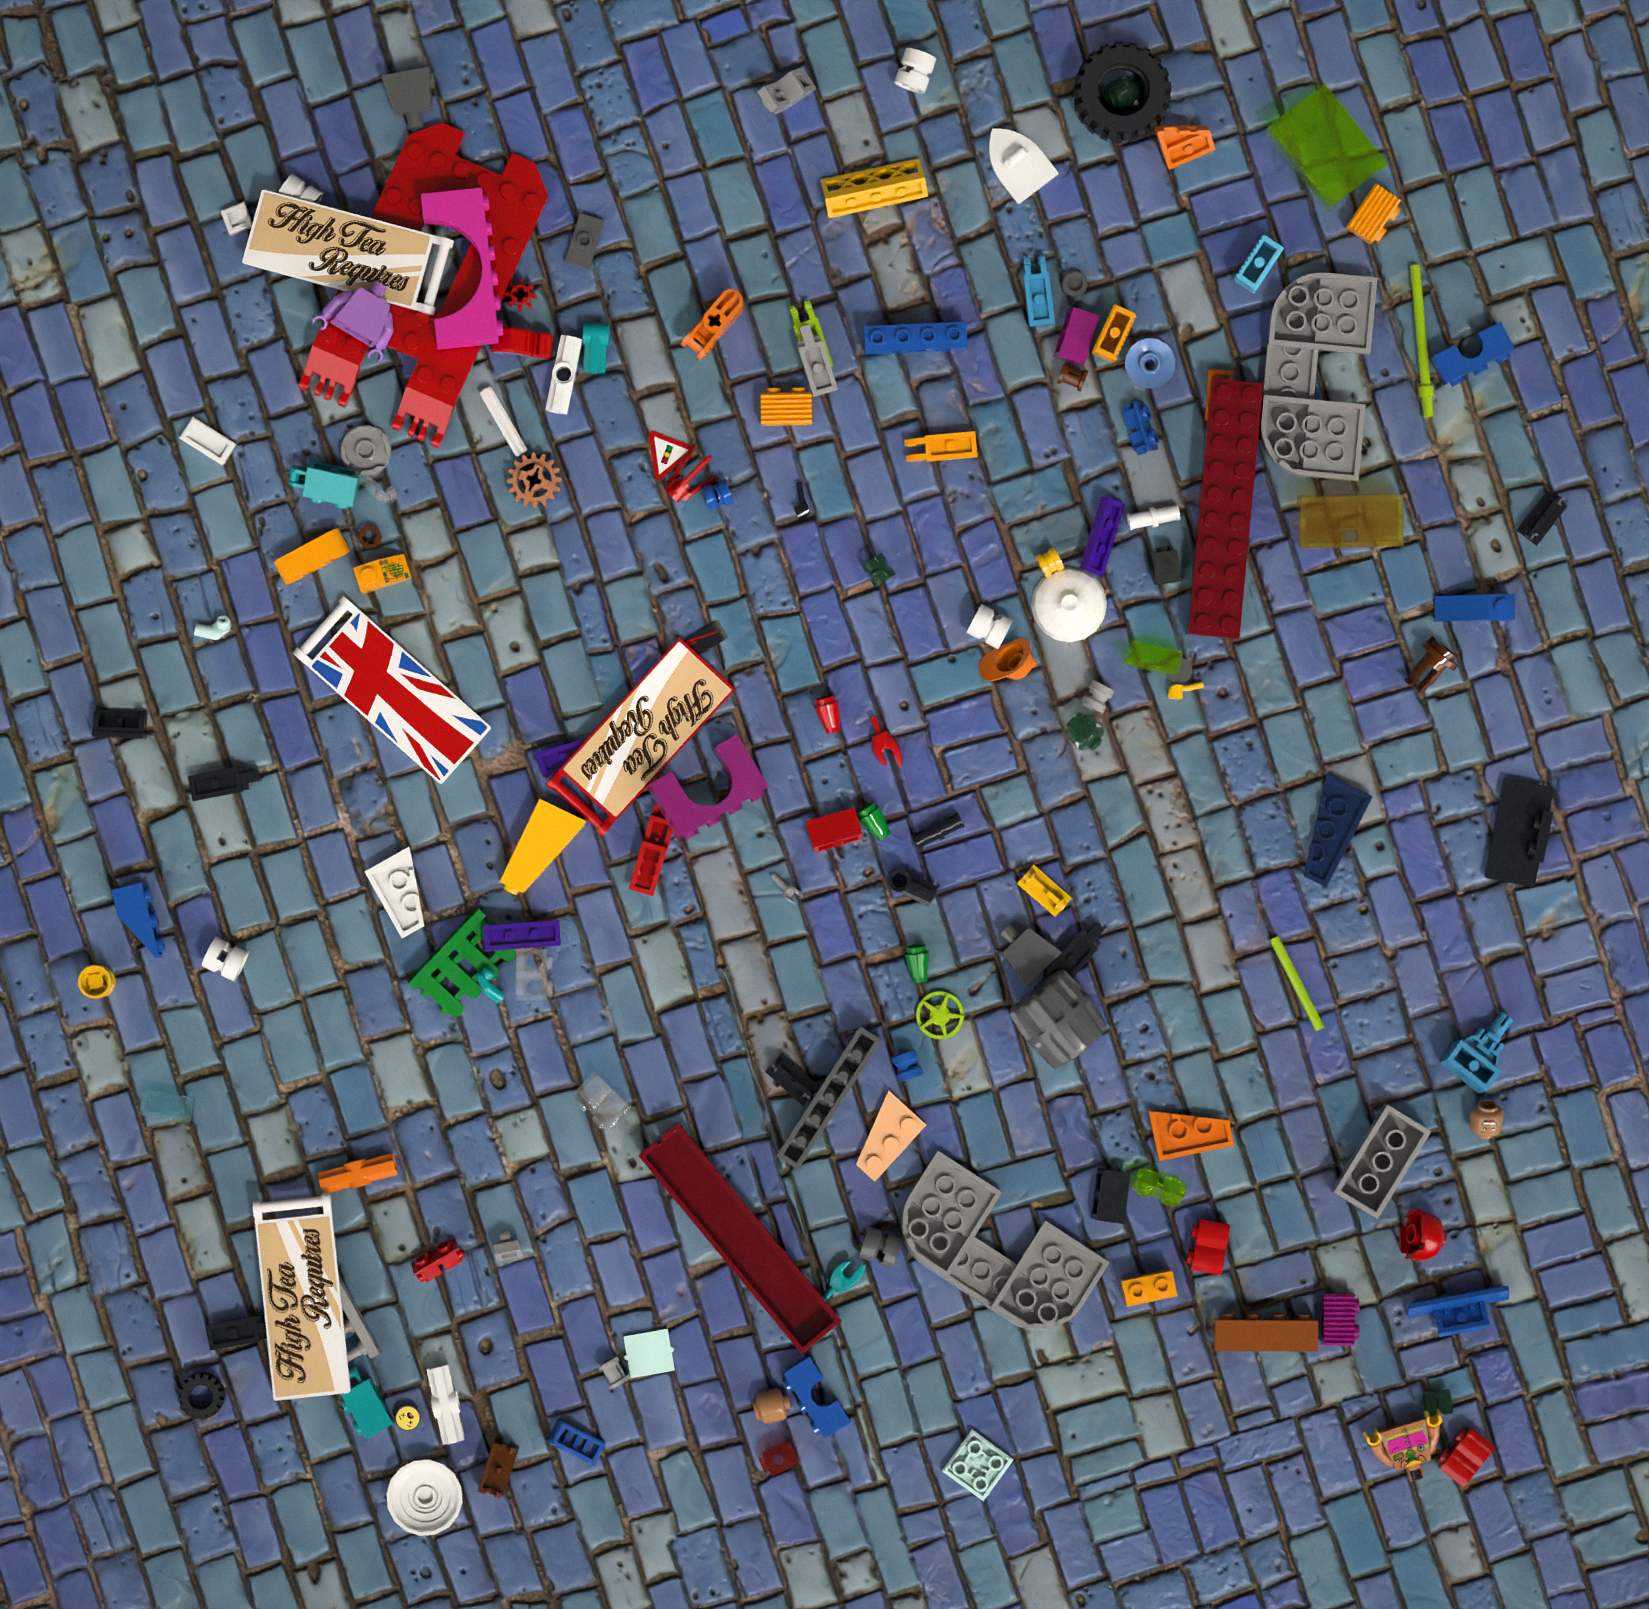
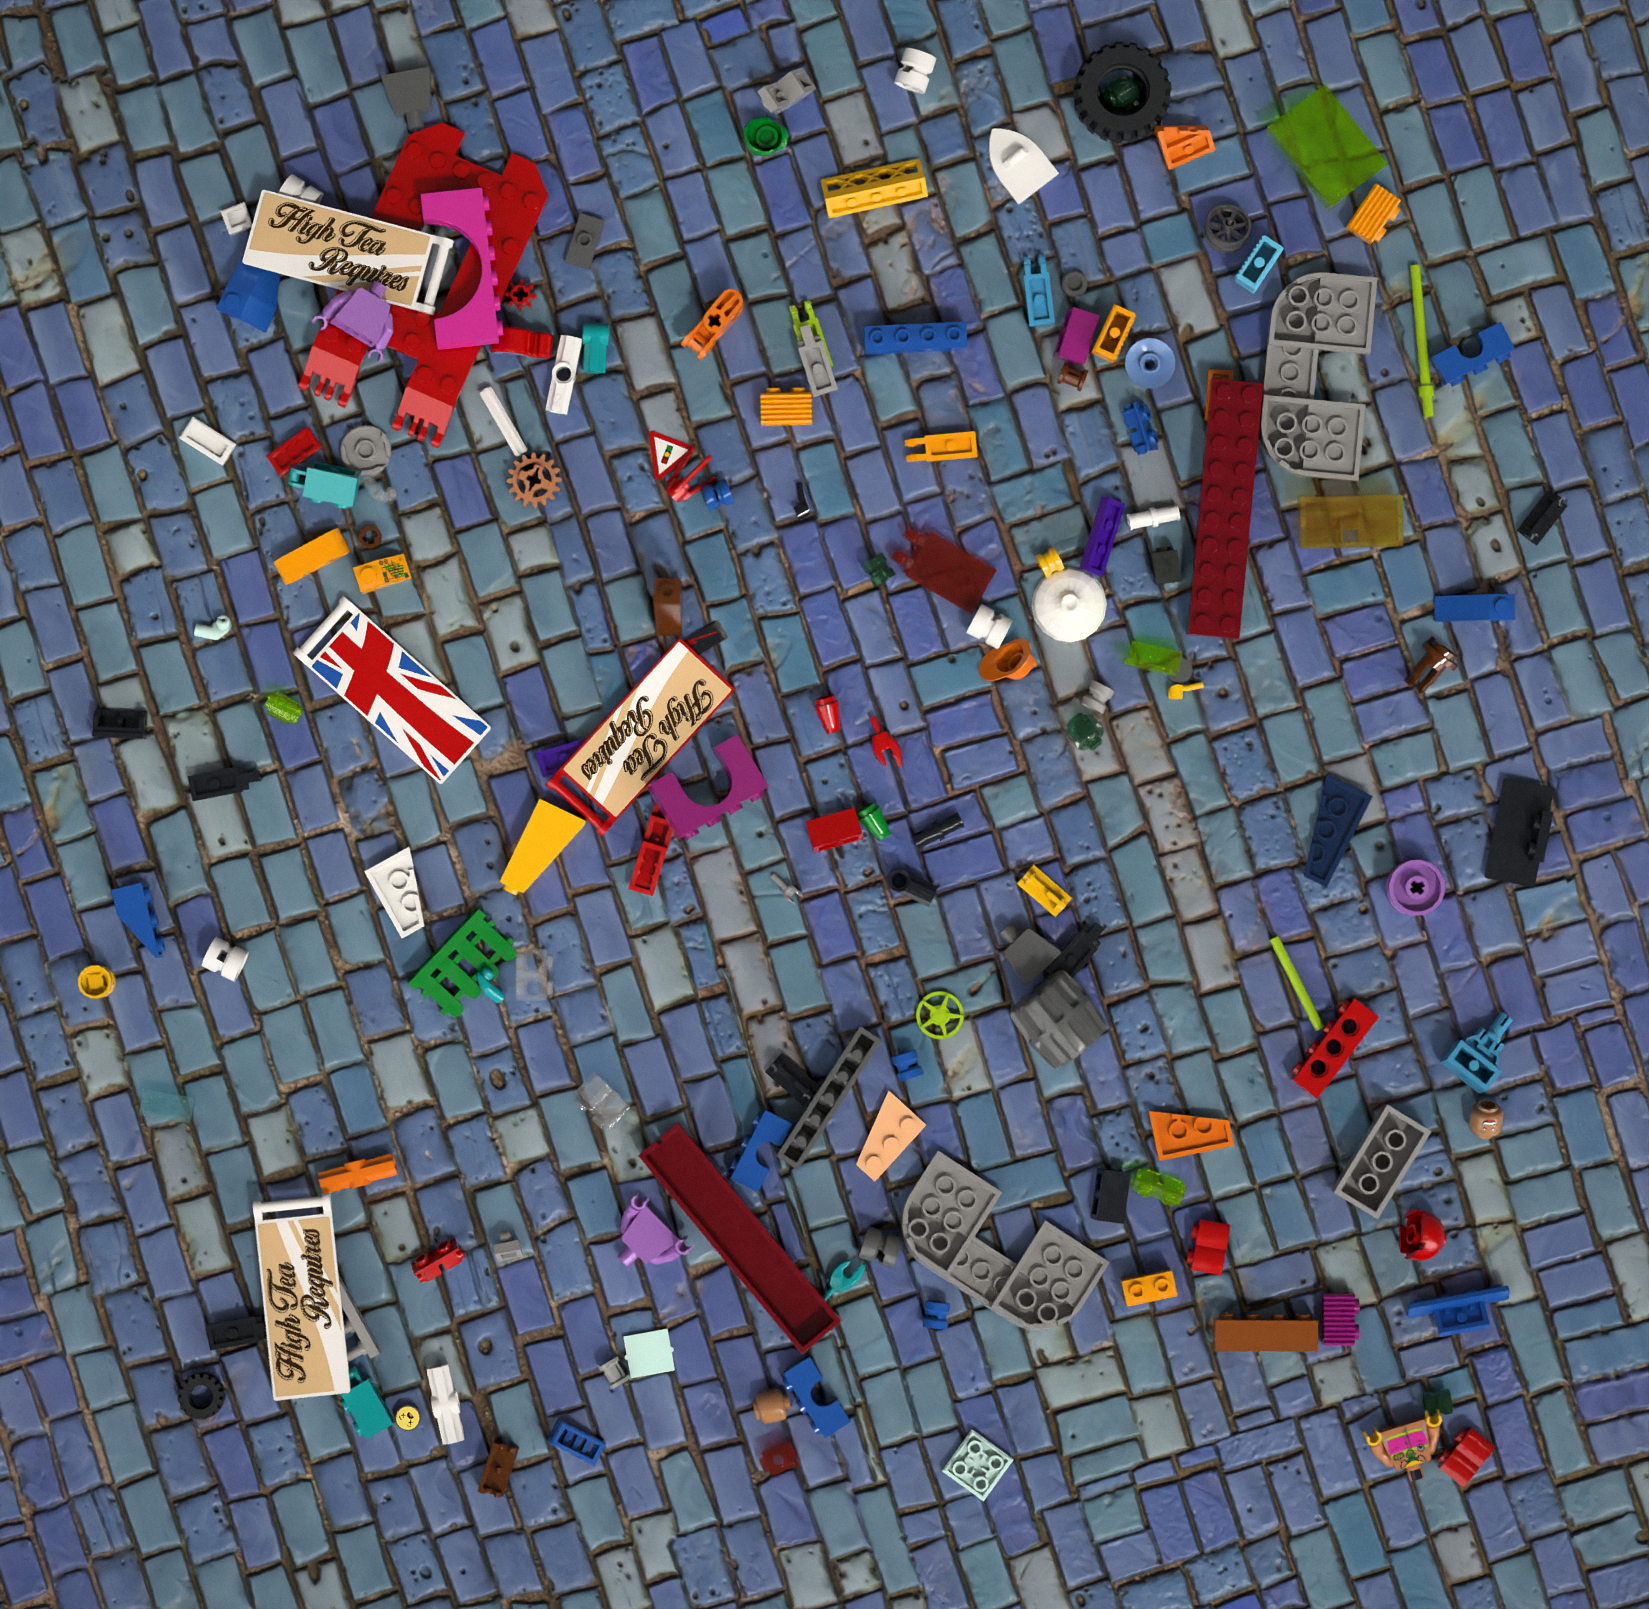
white hat [387,1460,462,1536] -> none
dark purple plate [482,920,561,951] -> none
green cone [904,944,929,983] -> none
none -> blue wedge [216,251,280,333]
none -> clear neon green brick [264,691,304,725]
none -> red plate [266,427,323,477]
none -> medium lavender torso [617,1190,694,1267]
none -> reddish brown slope [654,578,683,636]
none -> blue arch [729,1109,793,1192]
none -> green hair [743,117,789,156]
none -> clear red tile [891,528,997,614]
none -> blue wheel [922,1300,950,1329]
none -> flat silver wheel [1203,204,1252,253]
none -> red brick [1291,998,1379,1099]
none -> medium lavender wheel [1385,860,1445,916]

